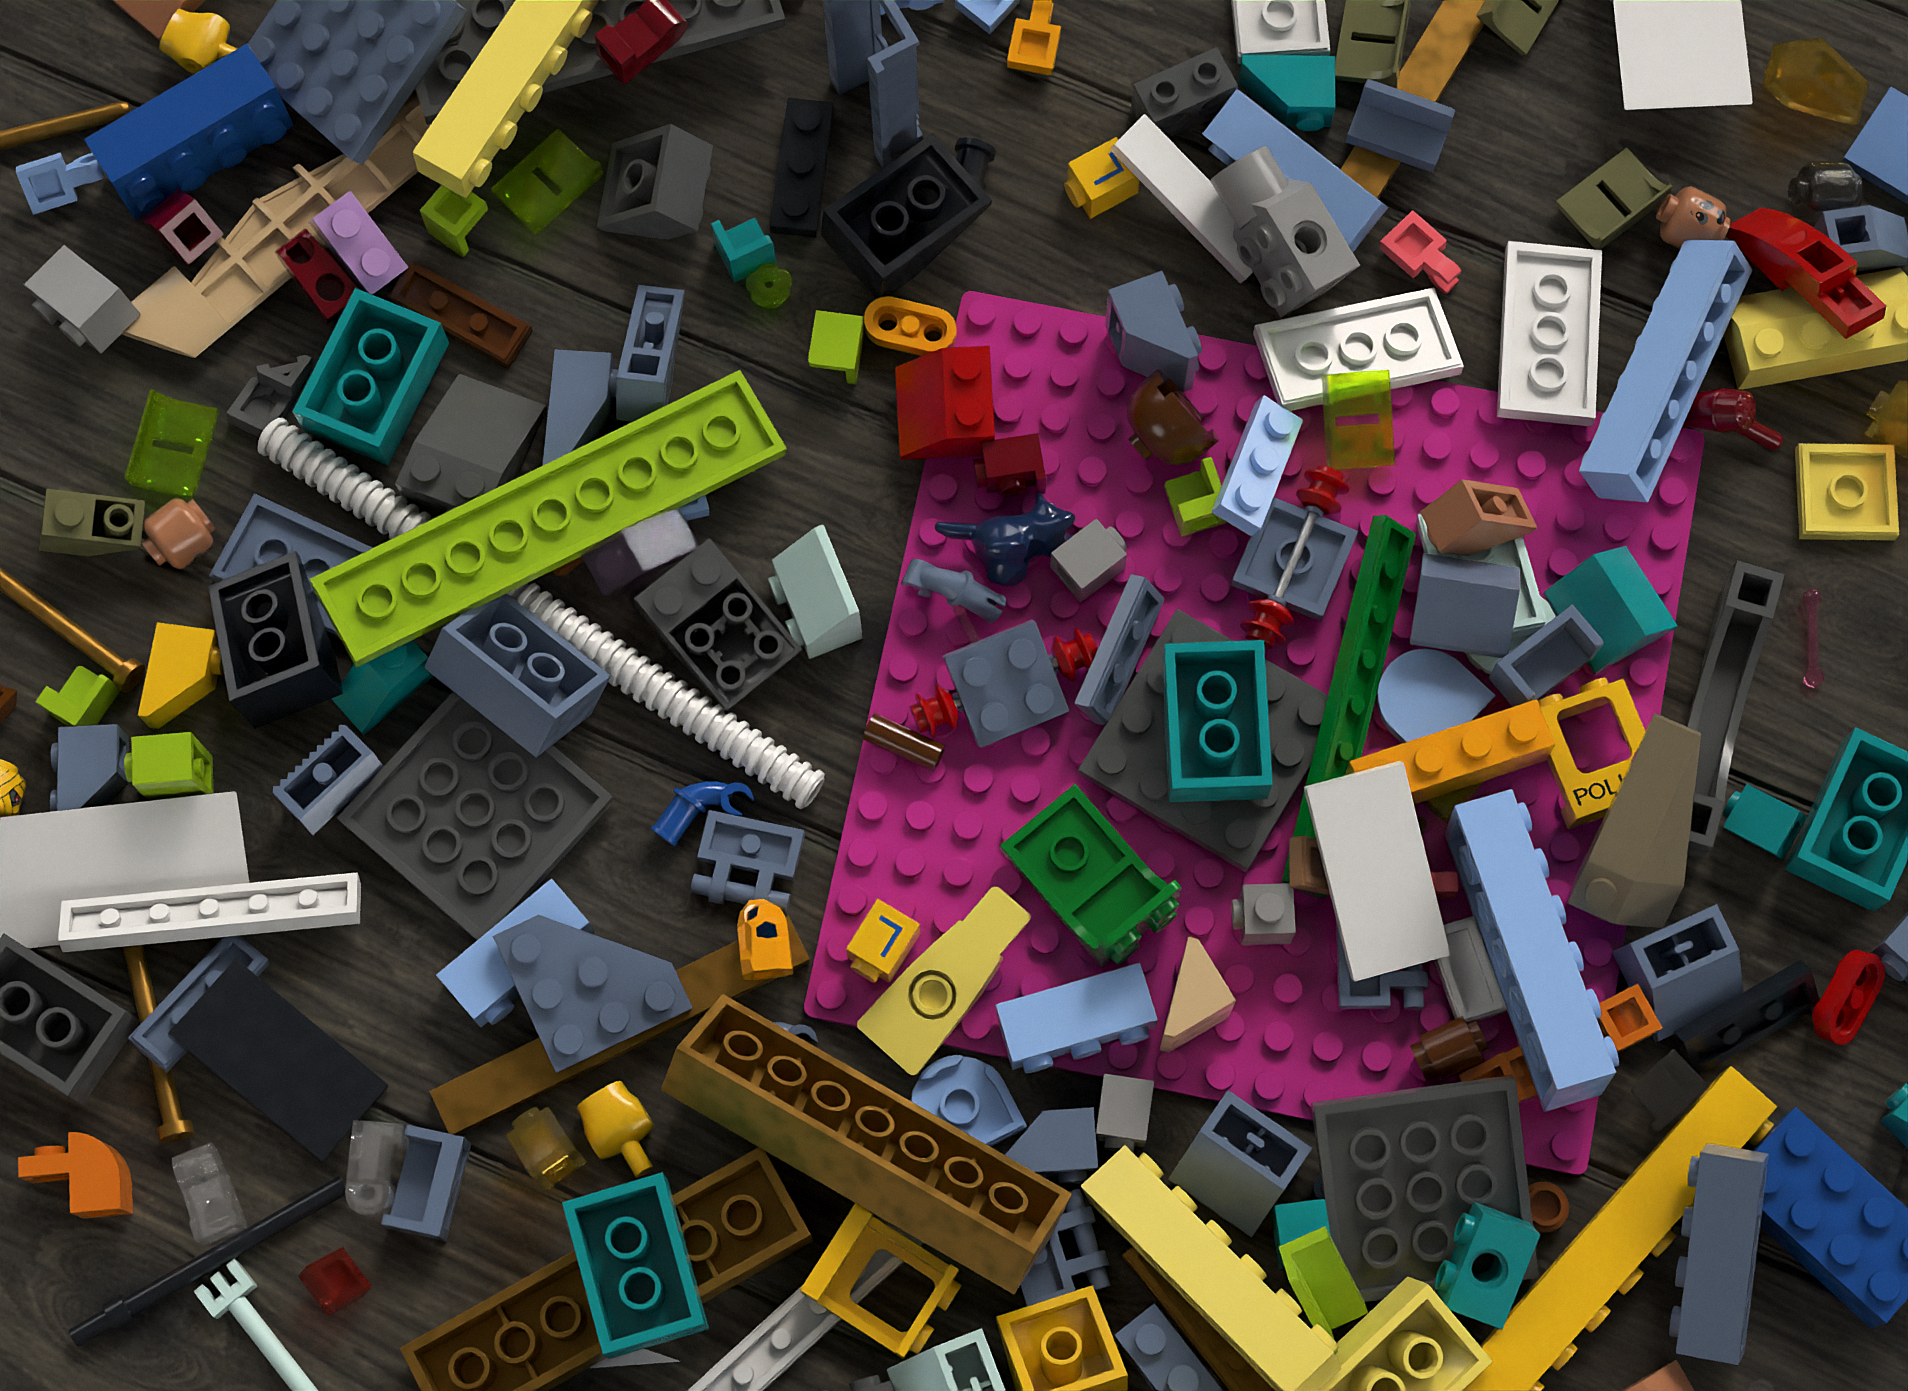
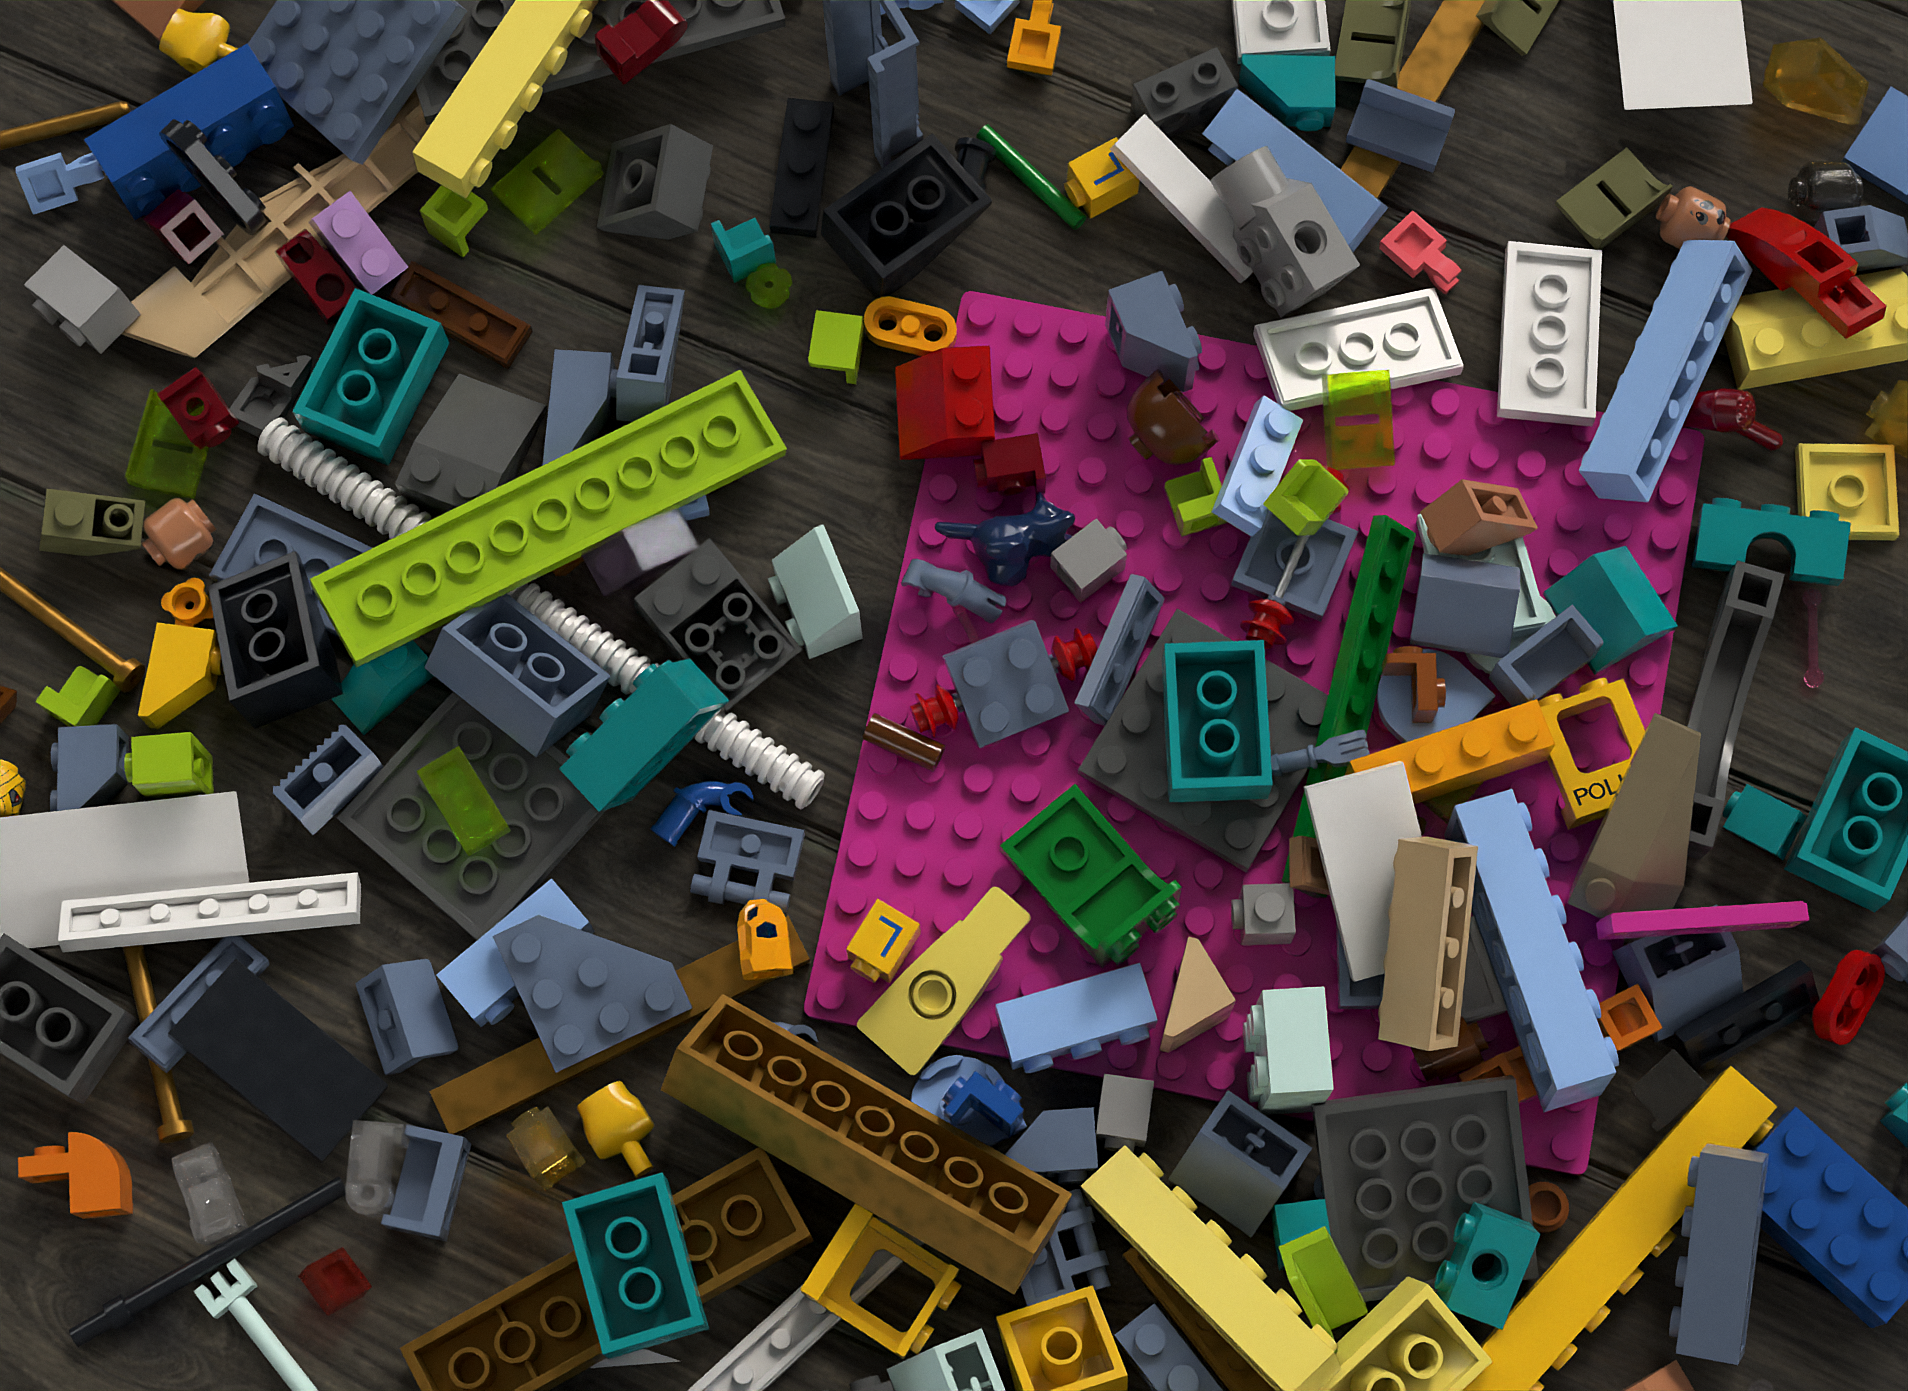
none -> dark red brick [157,367,239,450]
none -> black plate [159,119,266,235]
none -> light orange plate [161,578,214,627]
none -> sand blue panel [355,959,458,1075]
none -> clear neon green plate [416,746,511,856]
none -> teal brick [559,659,729,812]
none -> blue bracket [942,1071,1024,1138]
none -> green bar [976,124,1087,230]
none -> light aqua brick [1243,986,1334,1115]
none -> lime panel [1263,459,1348,536]
none -> sand blue piece [1271,729,1370,777]
none -> tan brick [1378,836,1478,1051]
none -> dark orange bracket [1381,646,1446,723]
none -> dark pink tile [1596,901,1809,940]
none -> teal arch [1692,498,1851,586]

